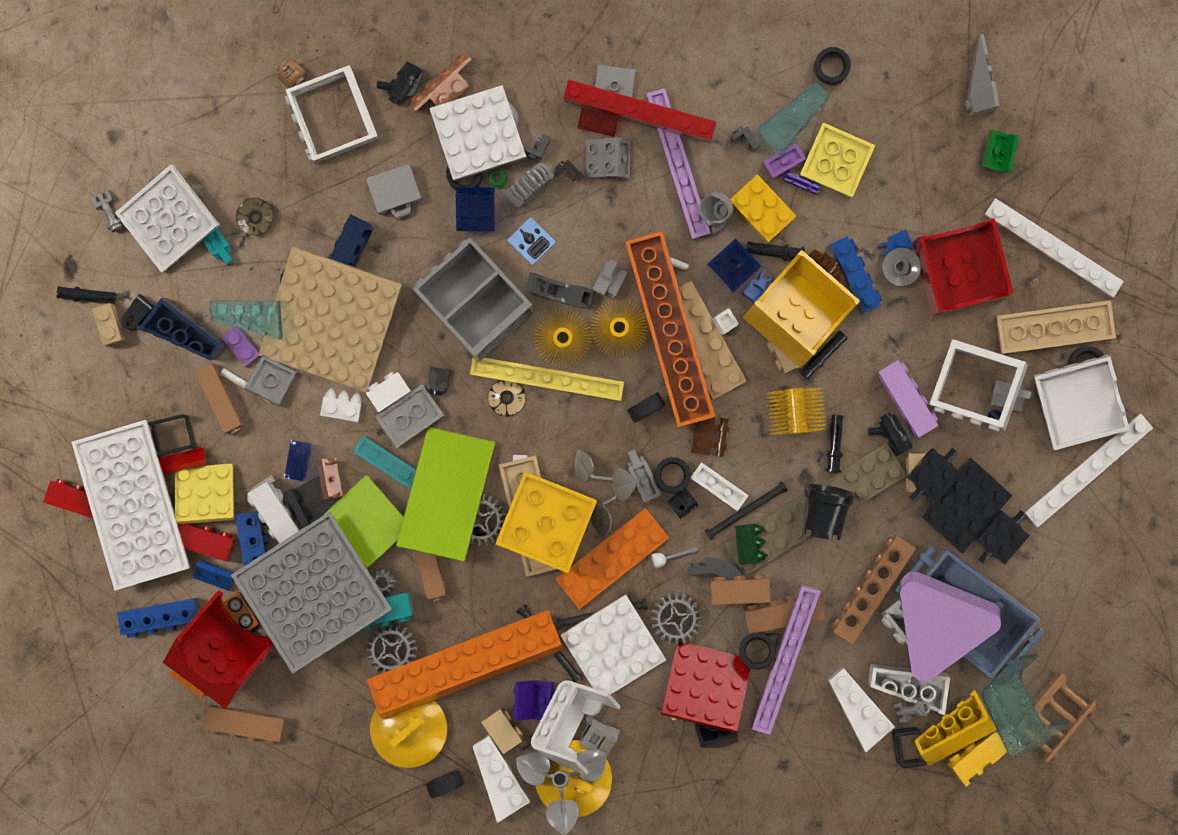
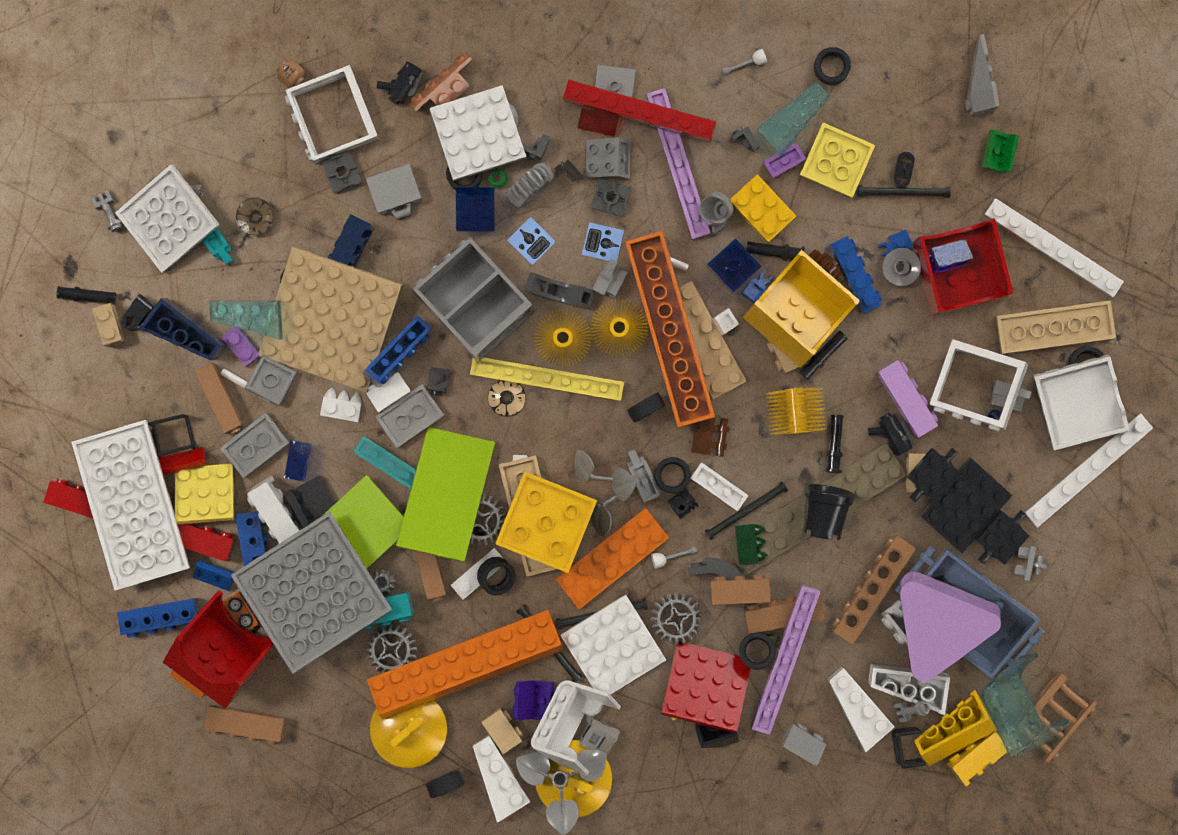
nougat hinge [317,458,344,501] -> none
dark purple axle [783,171,820,194] -> none
none -> light grey plate [220,413,290,478]
none -> dark grey piece [322,151,362,193]
none -> blue brick [363,315,432,387]
none -> white plate [451,548,503,600]
none -> black tyre [477,557,516,596]
none -> sticker [582,222,624,262]
none -> dark grey piece [591,178,631,217]
none -> hinge [722,49,768,75]
none -> light grey slope [780,722,826,766]
none -> pearl dark grey bar [858,185,951,198]
none -> black beam [893,152,915,188]
none -> clear blue hinge [928,239,973,274]
none -> light grey hips [1014,546,1048,581]

